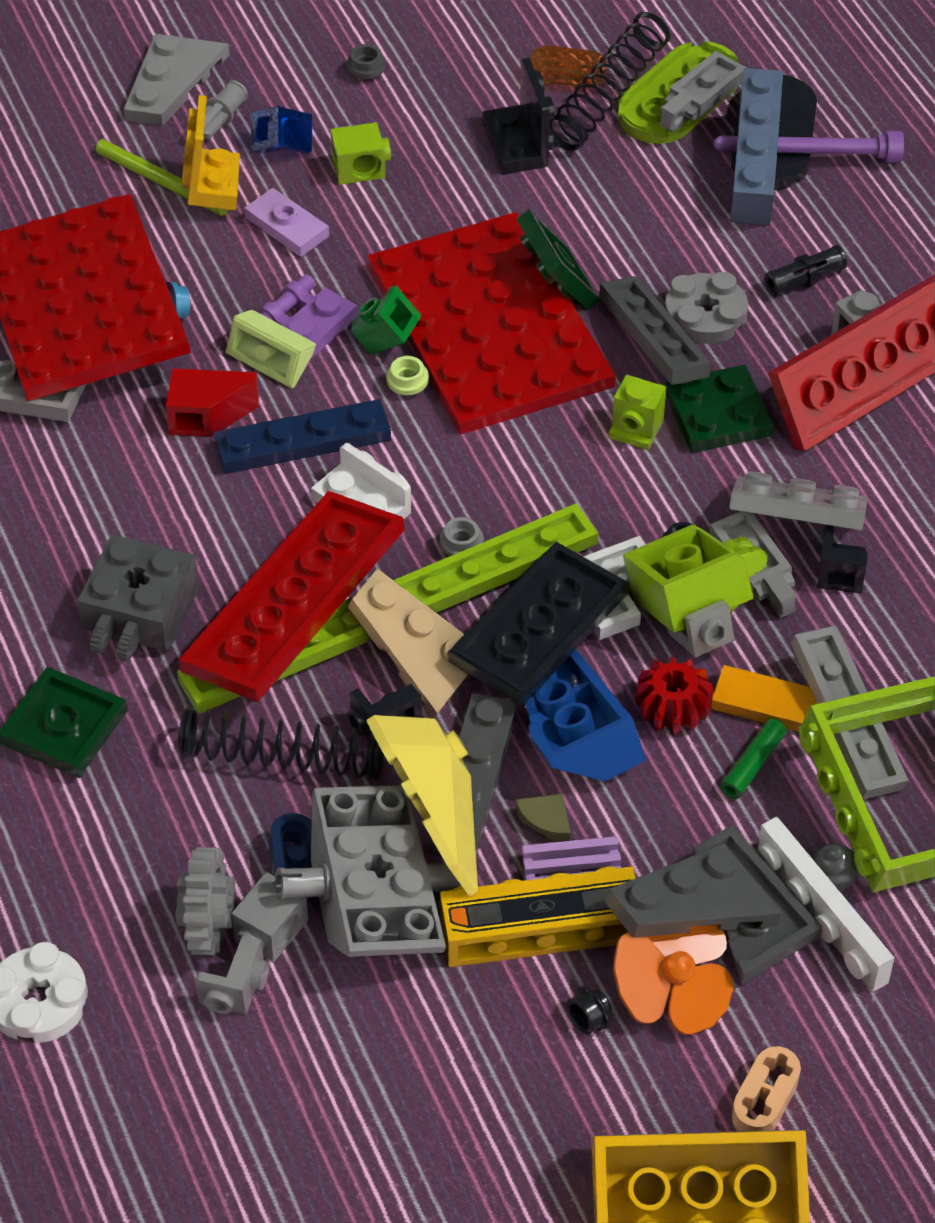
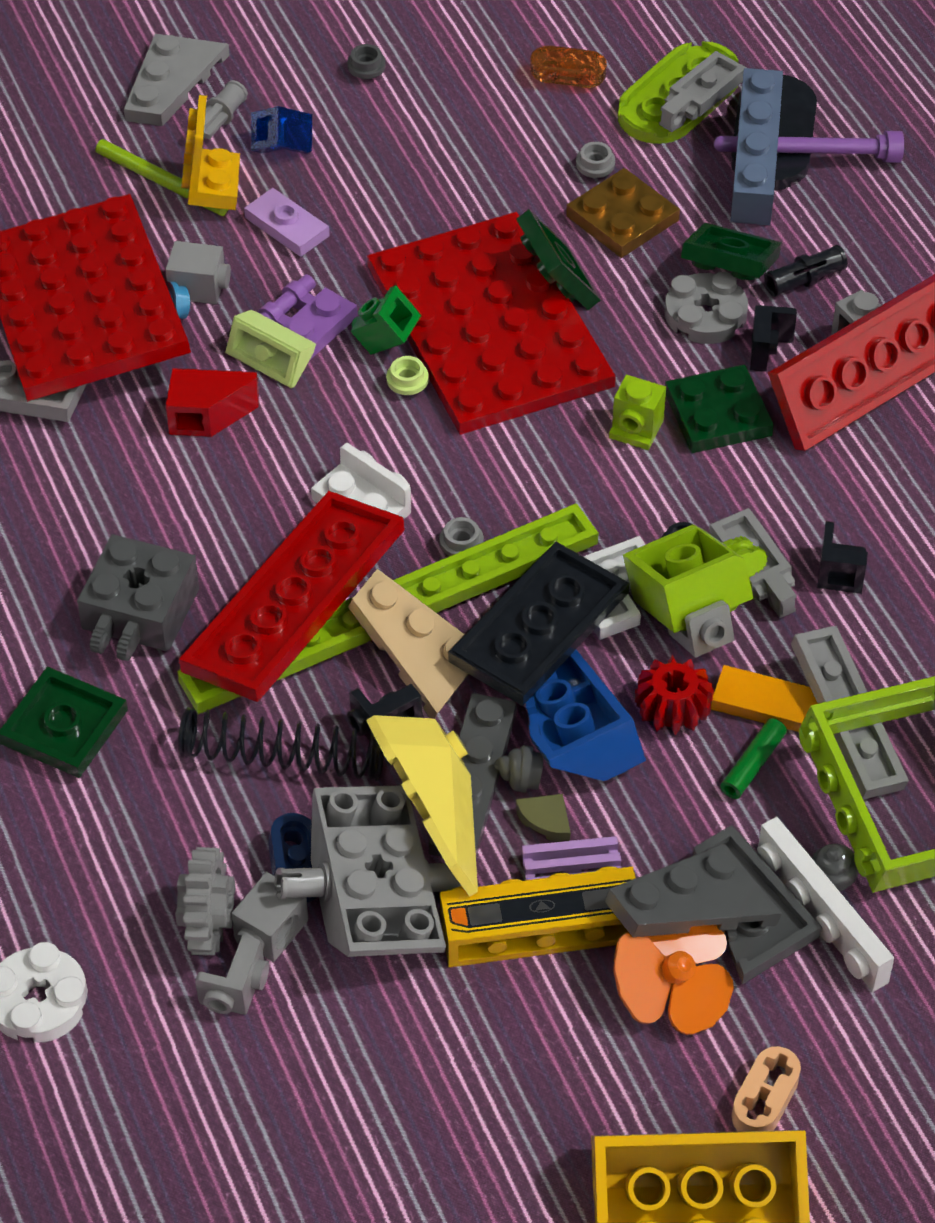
dark blue plate [214,399,391,474] -> none
lime brick [330,122,391,185] -> none
black bracket [482,57,555,175] -> none
black piece [549,12,671,150] -> none
black plate [566,986,612,1035] -> none
dark grey plate [599,276,711,385] -> none
light grey plate [729,471,868,530] -> none
none -> light grey brick [165,241,231,304]
none -> dark grey plate [494,745,544,793]
none -> pearl gold plate [566,168,680,258]
none -> light grey plate [576,142,615,178]
none -> dark green plate [681,223,782,280]
none -> black bracket [750,305,797,372]

